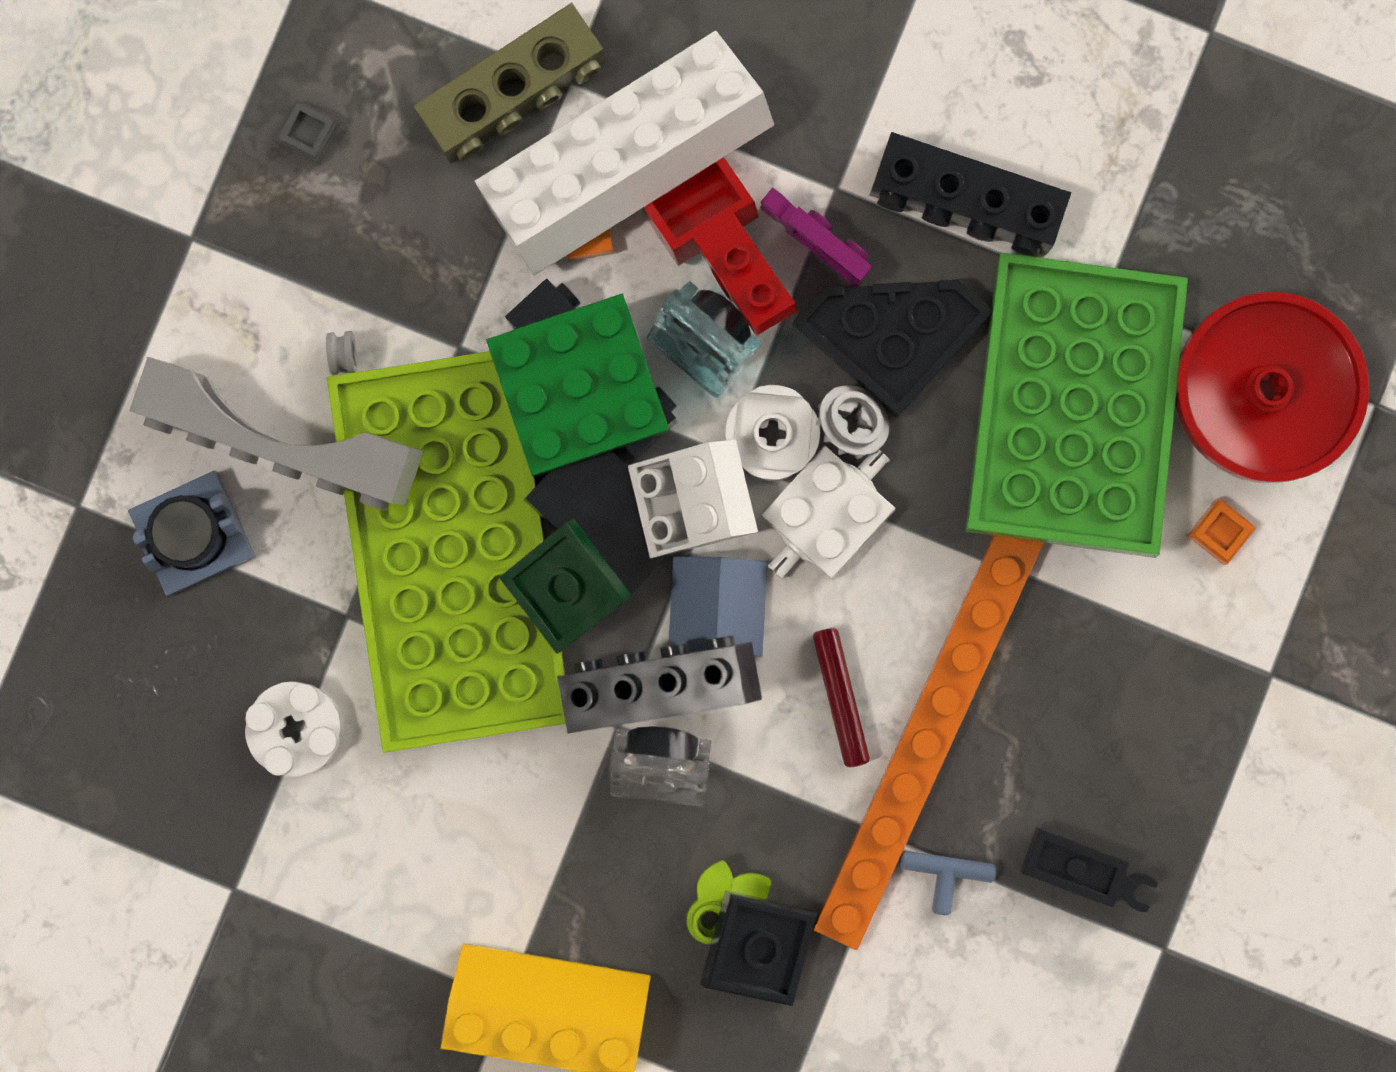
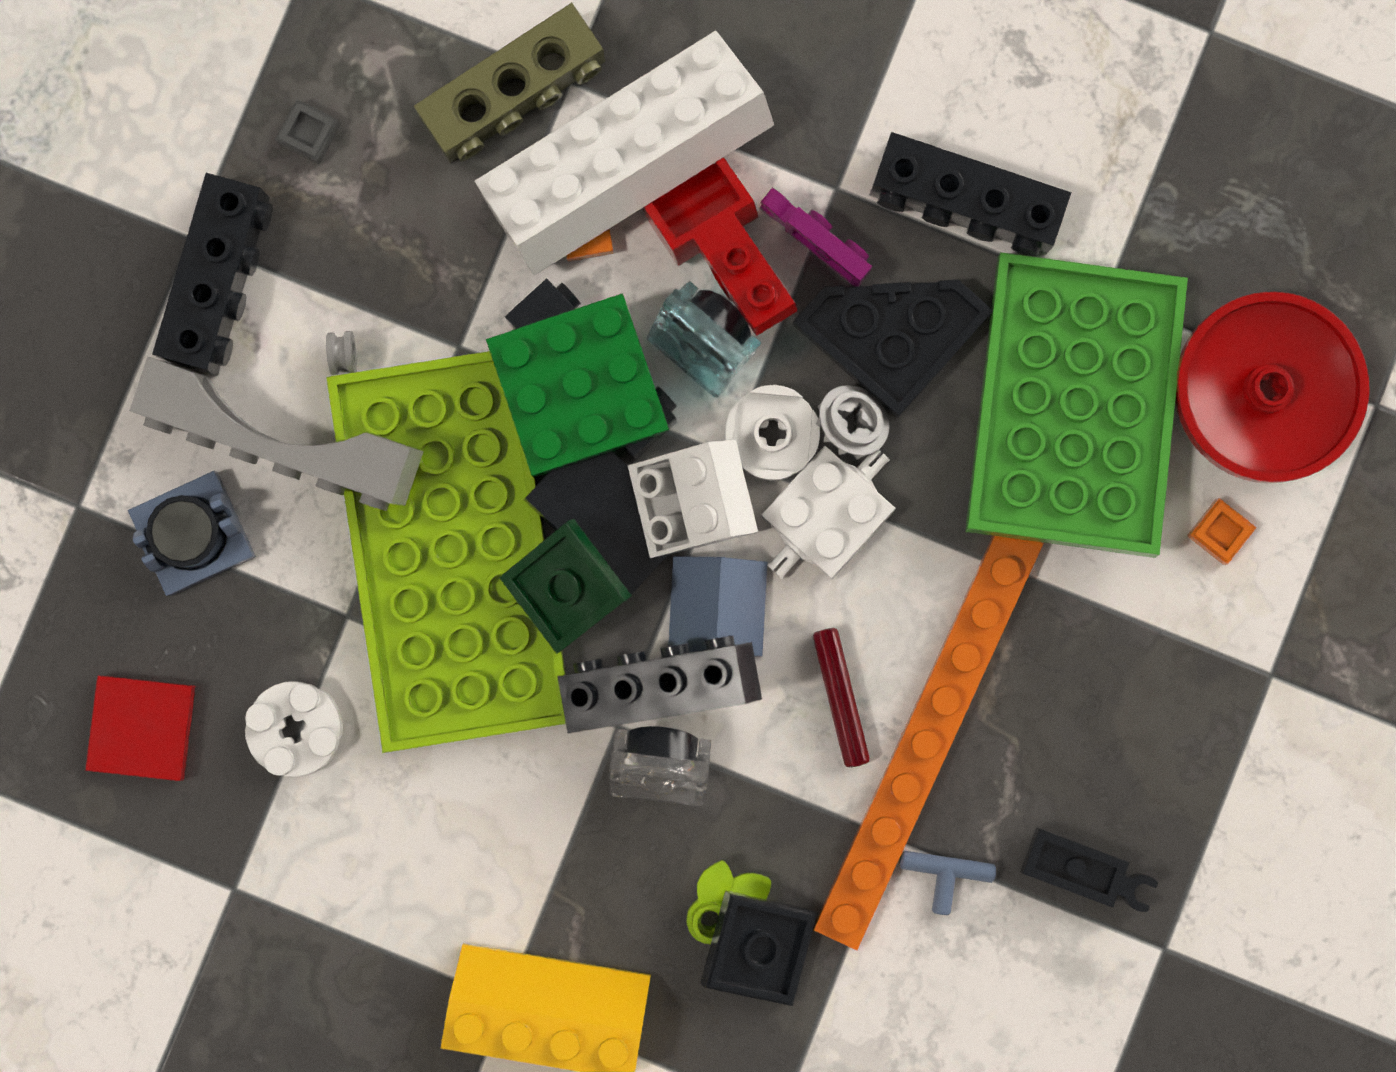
none -> red tile [85,675,196,781]
none -> black brick [152,172,273,376]

